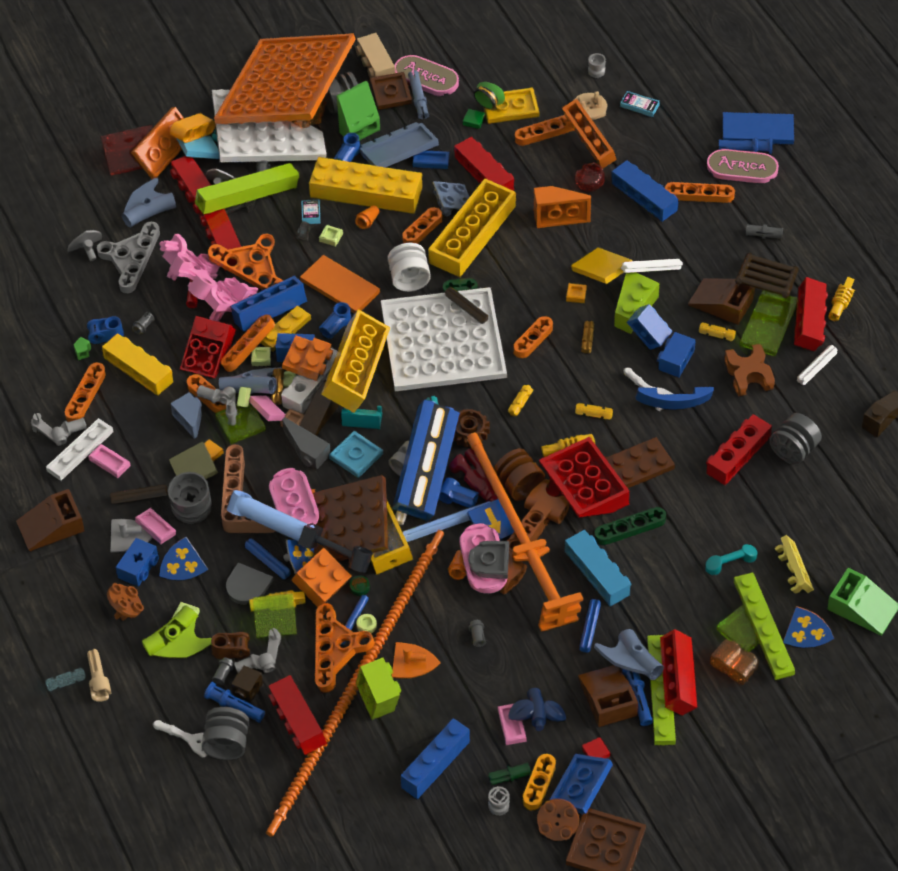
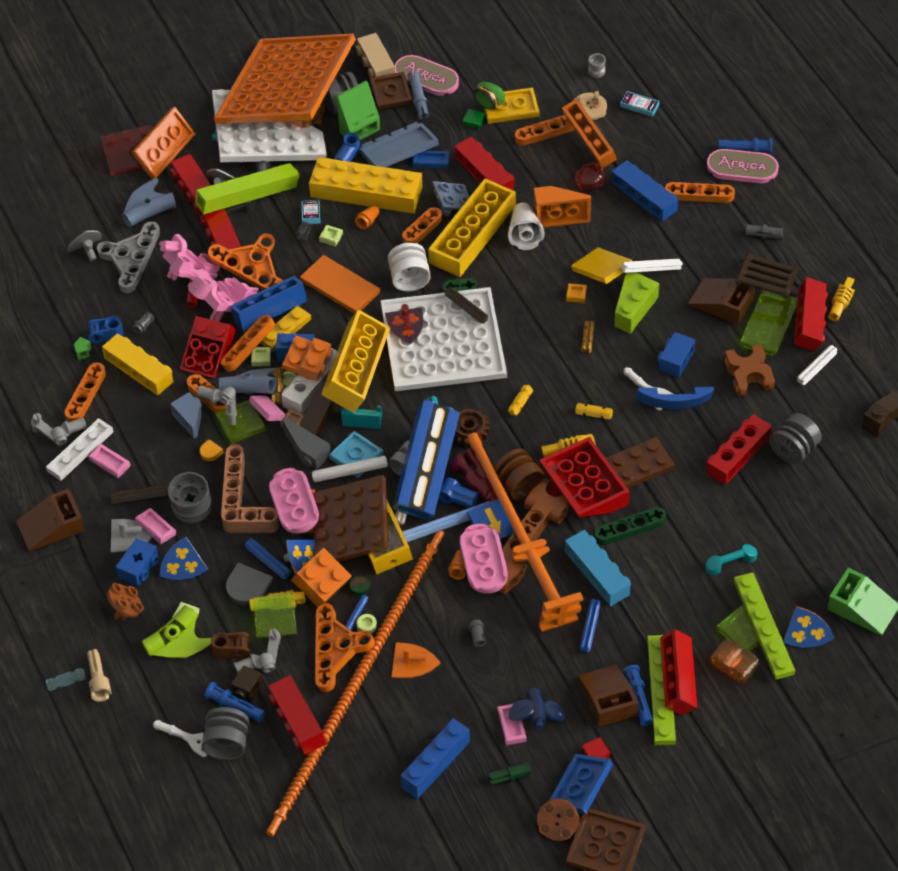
olive tile [169,441,218,479] -> none
light orange beam [170,113,216,143] -> none
medium azure tile [177,136,220,159] -> none
dark grey pin [212,658,234,685] -> none
piece [227,490,373,572] -> none
yellowish green tile [237,387,251,407] -> none
blue piece [319,302,351,339] -> none
lime brick [356,658,401,720] -> none
dark grey tile [468,541,509,579] -> none
light grey wheel [488,787,509,815] -> none
orange beam [514,316,553,358] -> none
light orange beam [523,754,556,810] -> none
sand blue pin [594,629,663,680] -> none
brick [627,304,673,350] -> none
yellow axle [699,322,736,341] -> none
blue tile [723,112,794,144] -> none
light yellow plate [775,535,814,593] -> none
none -> white axle [312,456,388,482]
none -> clear red shield [385,304,424,344]
none -> white cone [508,203,545,250]

